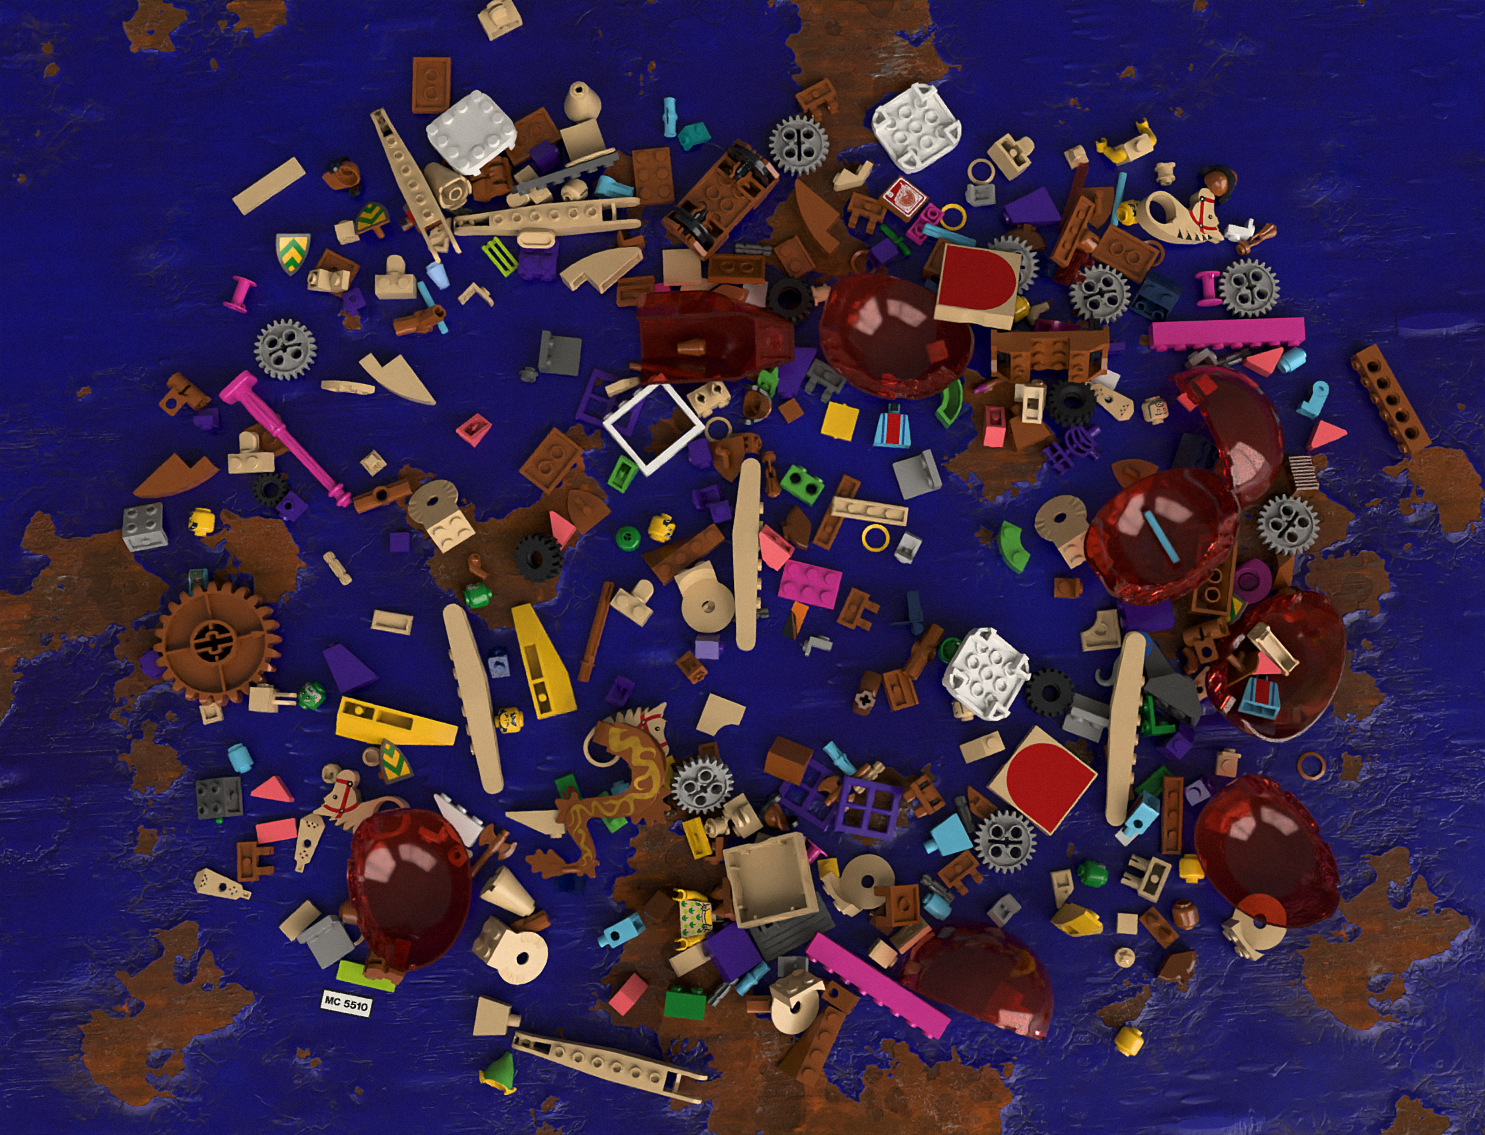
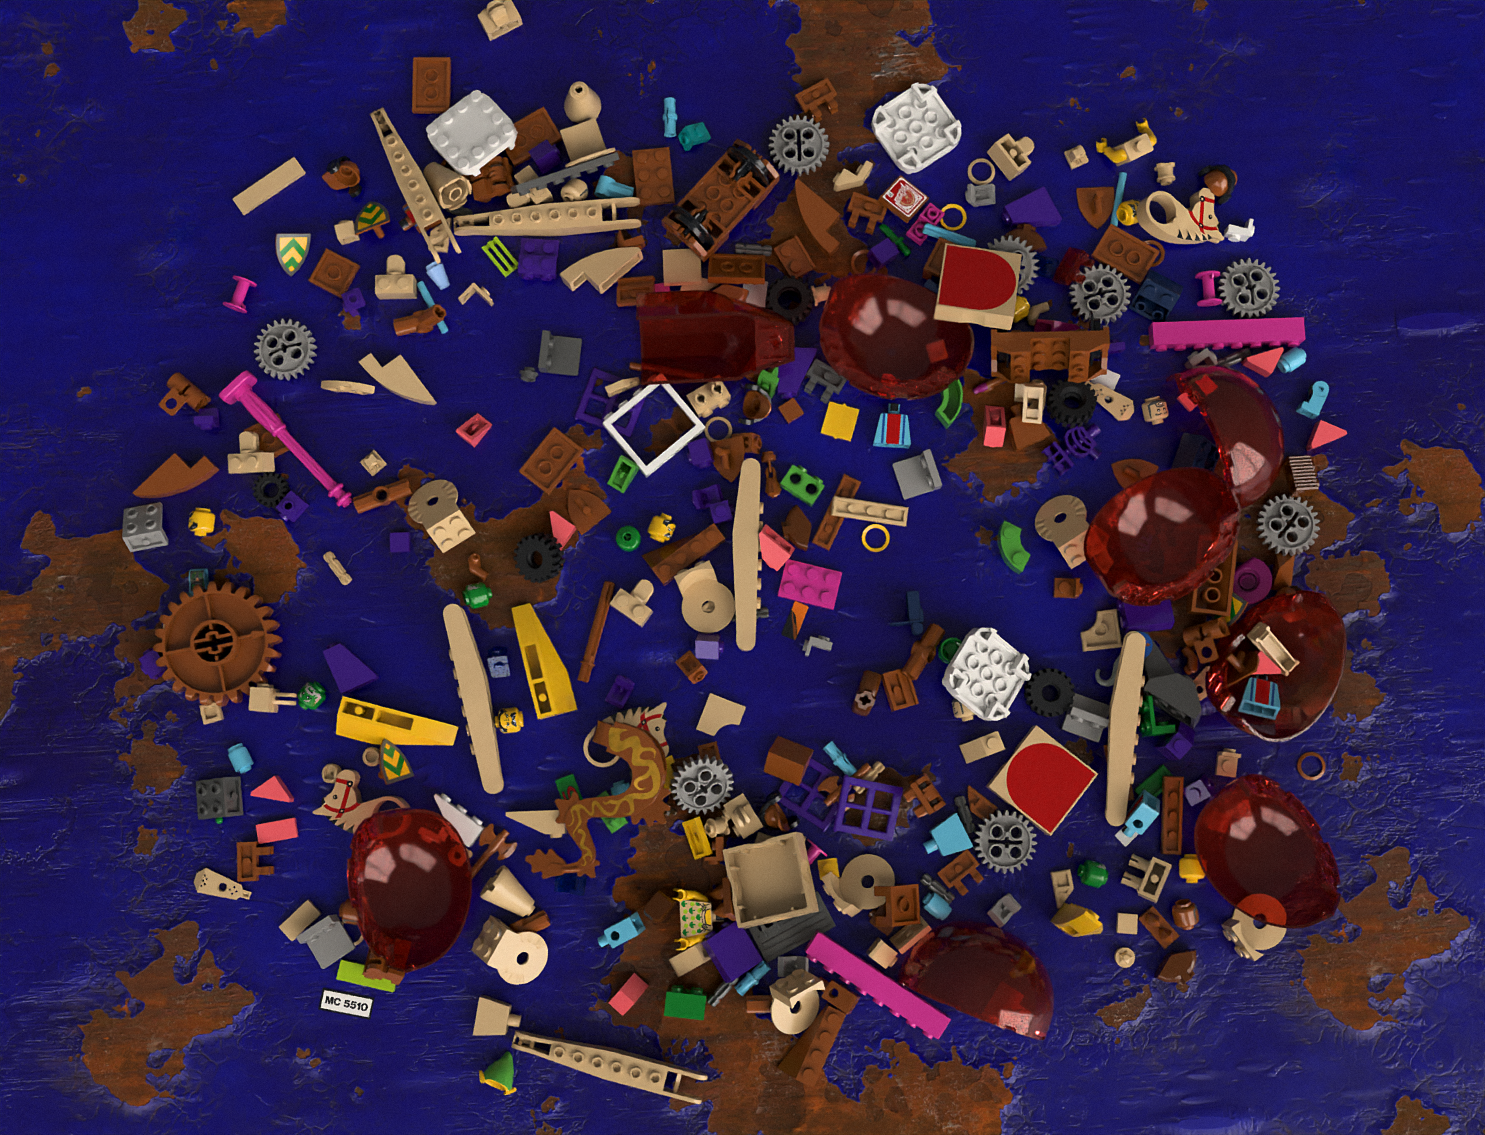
tan piece [295,813,326,873] -> none
tan slope [307,269,350,293] -> none
tan tile [371,610,413,635] -> none
tan tile [517,228,555,248] -> none
dark orange cone [678,337,706,356] -> none
dark orange plate [837,587,880,631] -> none
light grey bracket [894,531,923,564] -> none
dark orange plate [1049,195,1100,268] -> none
clear red axle [1058,163,1089,233] -> none
yellow head [1114,1026,1144,1057] -> none
medium azure bar [1144,510,1180,564] -> none
dark orange piece [1235,223,1277,256] -> none
dark orange brick [1350,344,1432,457] -> none

